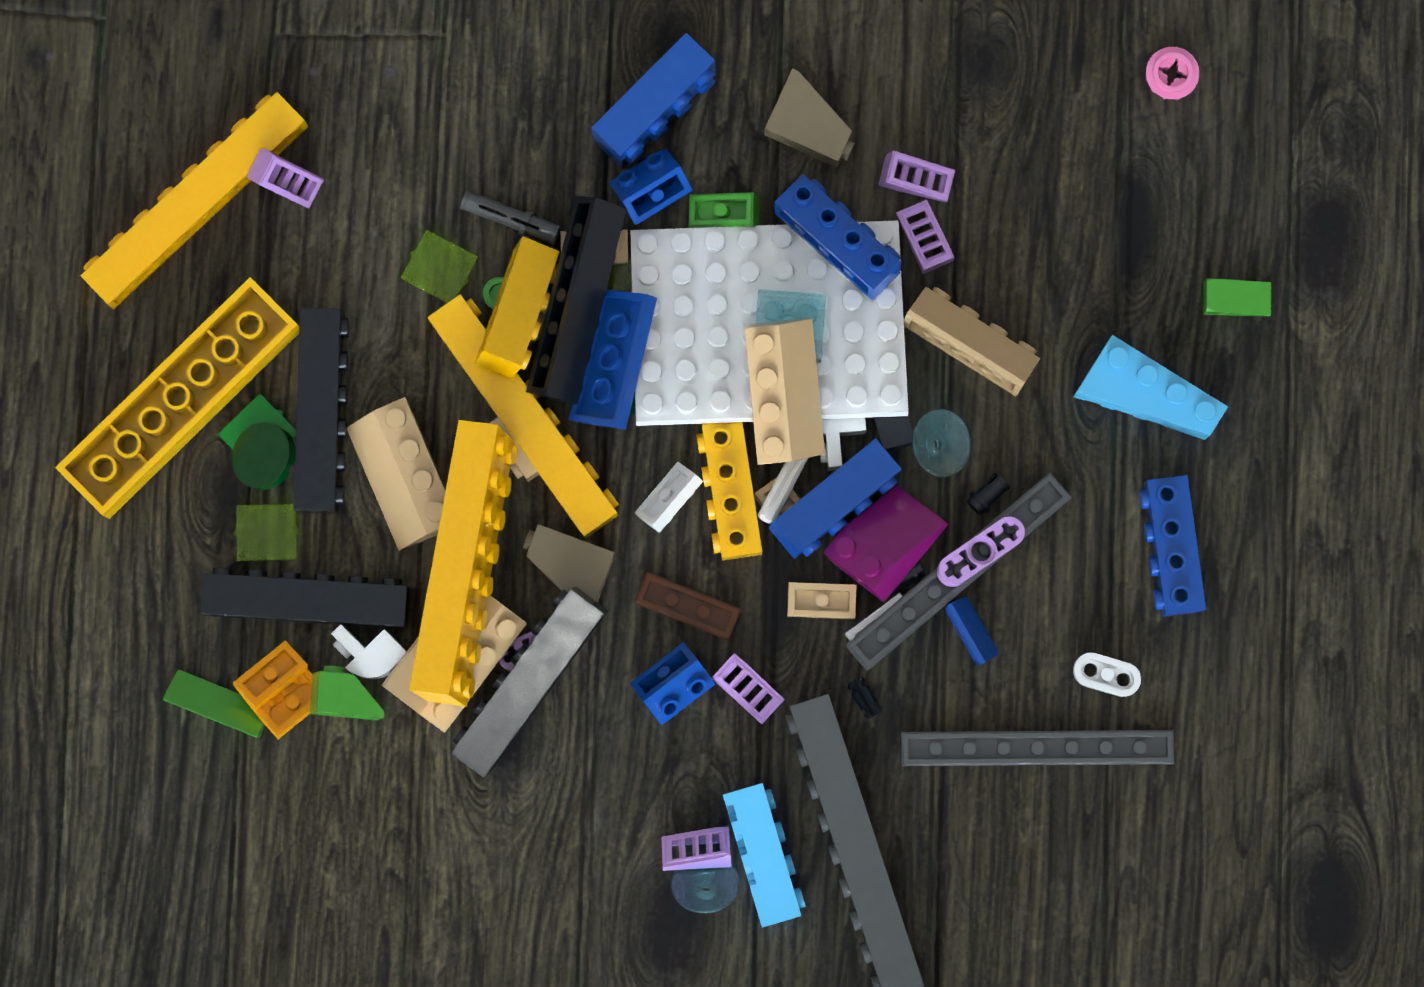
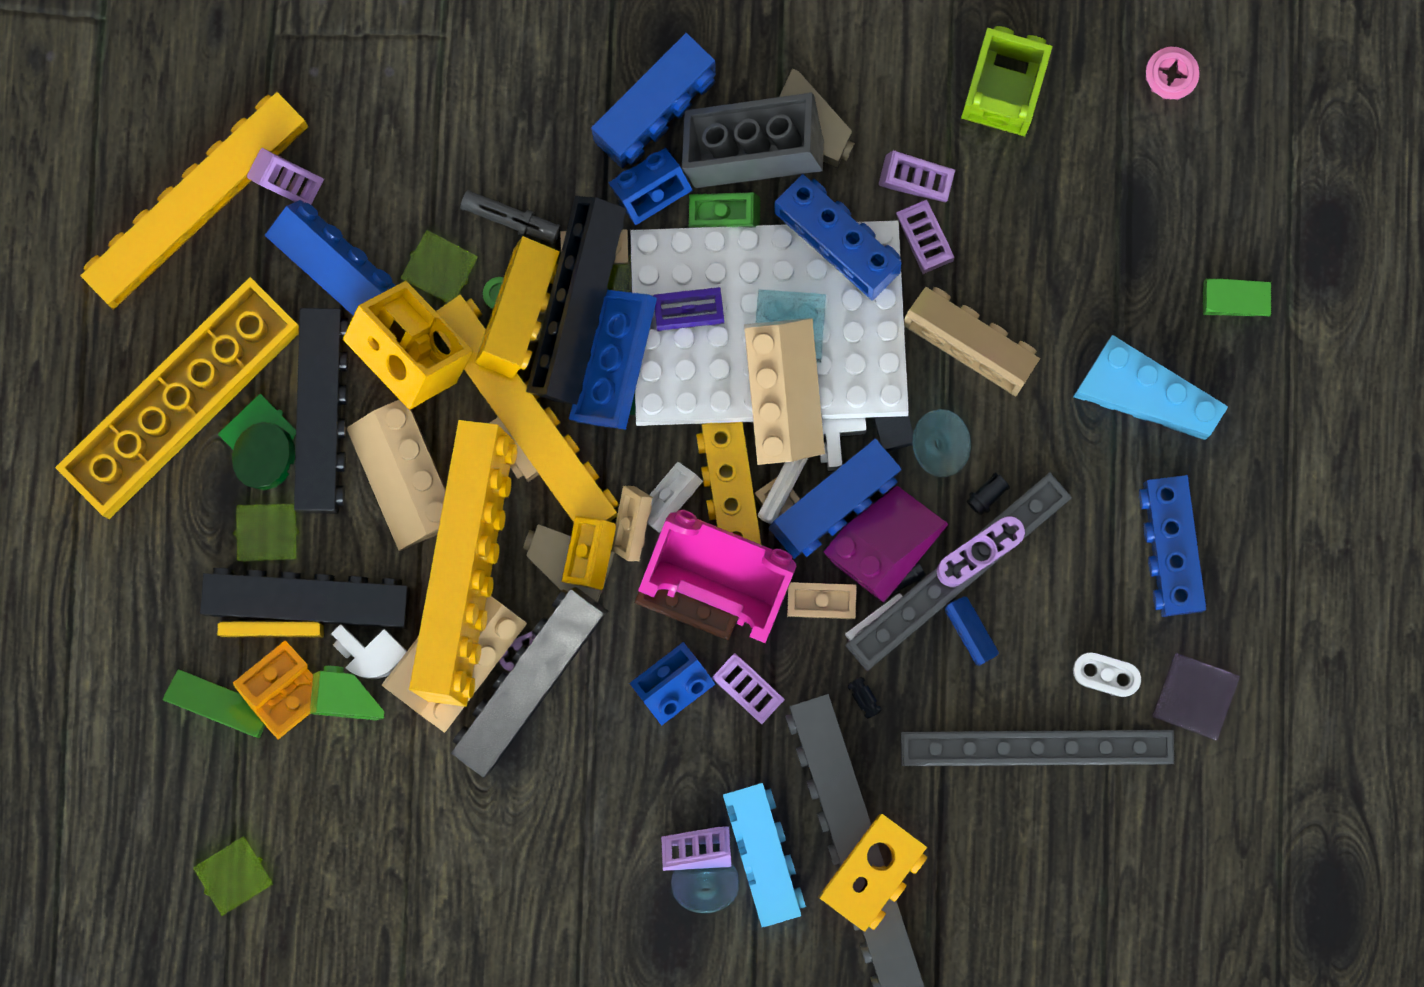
none -> clear neon green piece [193,836,273,916]
none -> yellow tile [217,622,324,637]
none -> blue brick [264,200,396,316]
none -> yellow piece [343,281,473,410]
none -> yellow slope [561,515,616,590]
none -> tan plate [611,486,653,561]
none -> dark pink windscreen [638,510,796,643]
none -> dark purple tile [653,287,724,331]
none -> dark grey slope [682,92,824,188]
none -> yellow piece [818,814,928,932]
none -> lime container [961,26,1053,136]
none -> clear purple tile [1152,653,1240,741]

